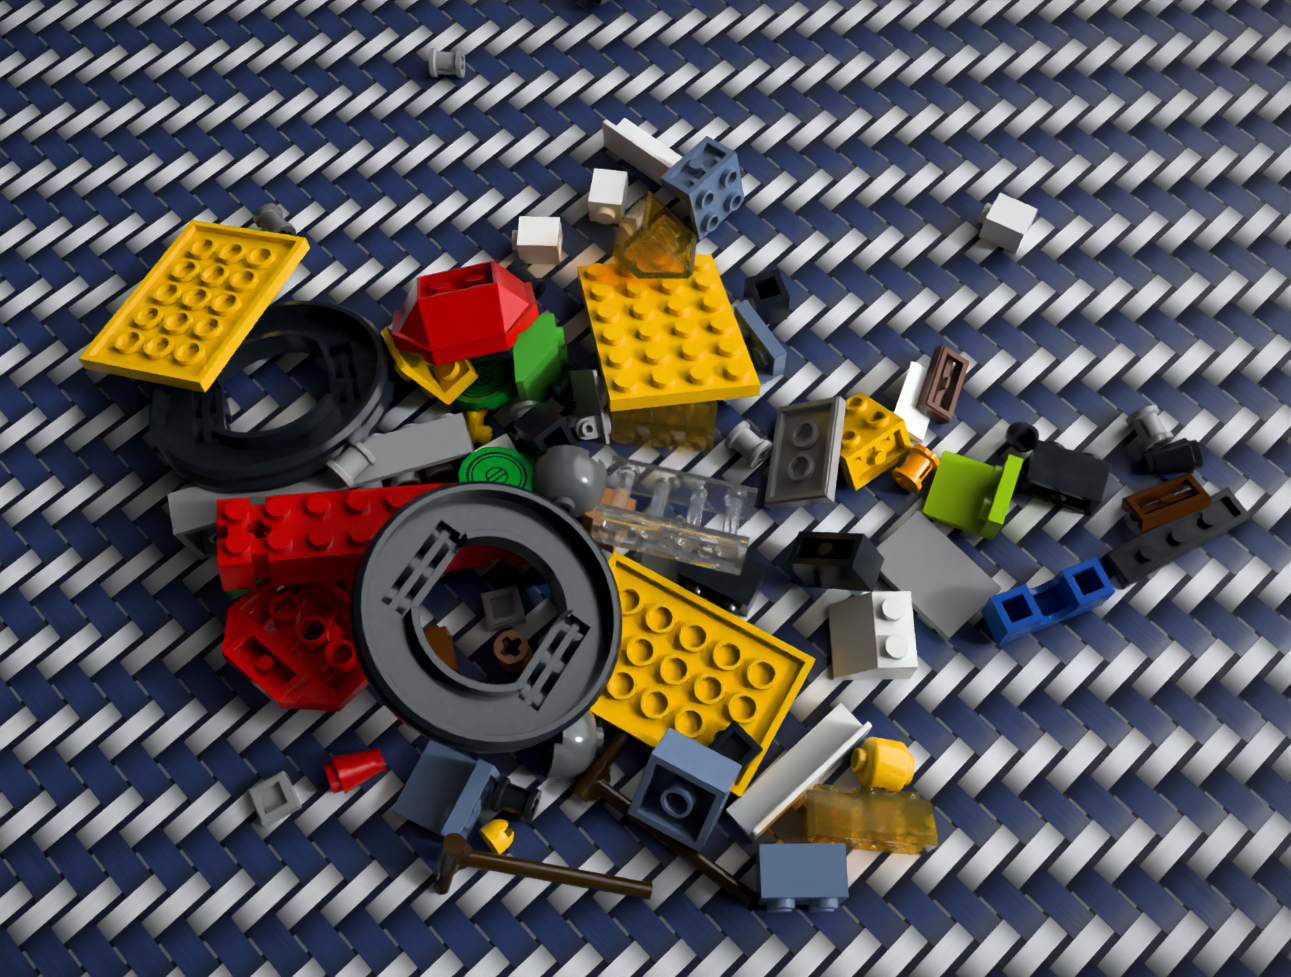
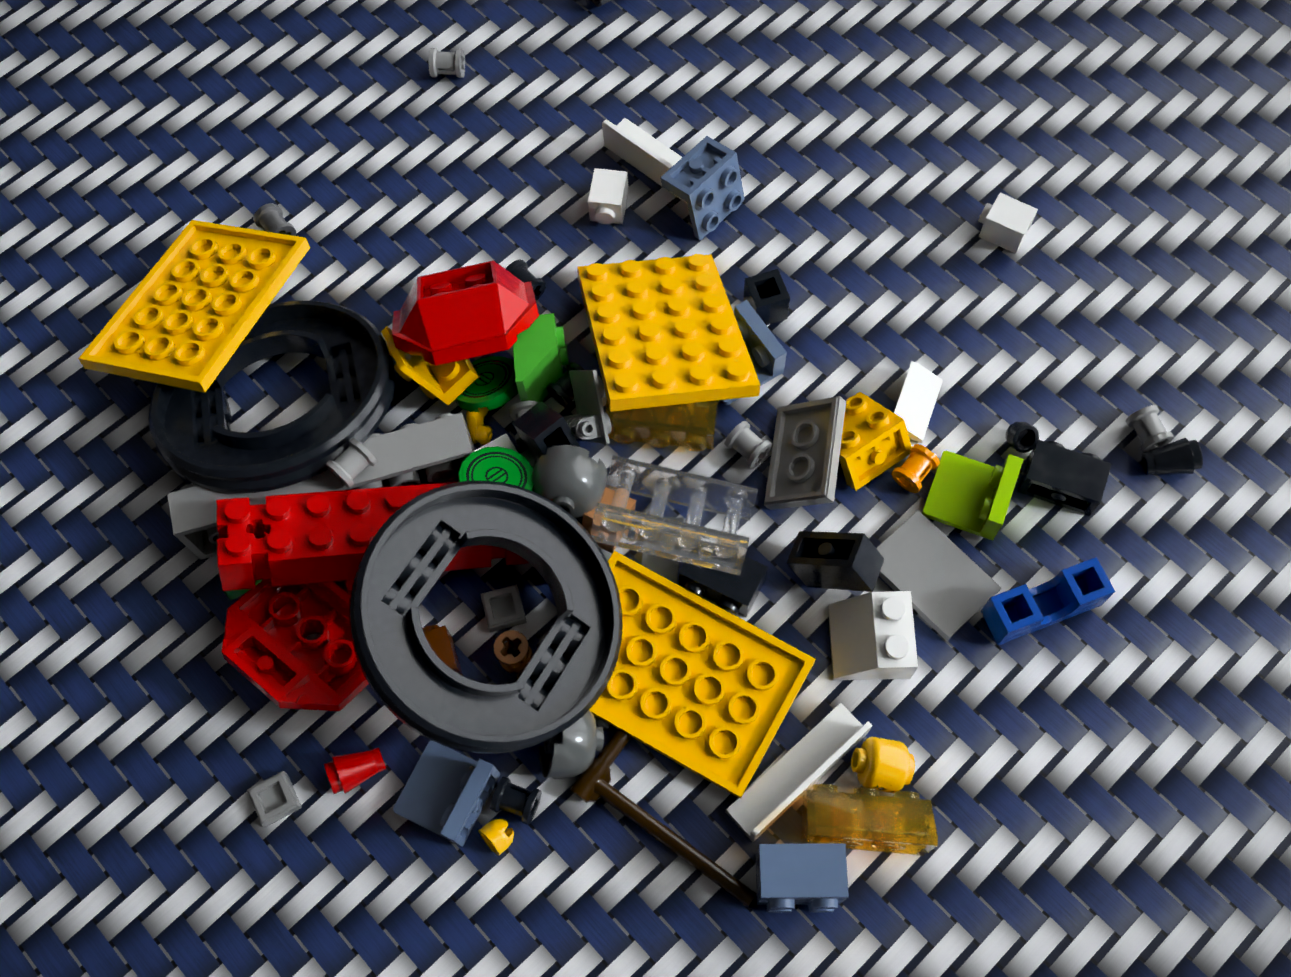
dark brown bar [433,833,653,900] -> none
white brick [512,216,563,265] -> none
clear yellow slope [612,191,697,279] -> none
sand blue brick [628,727,742,853] -> none
black tile [708,720,763,776] -> none
reddish brown tile [916,344,969,424] -> none
black tile [1101,487,1251,590] -> none
reddish brown tile [1121,473,1212,532] -> none

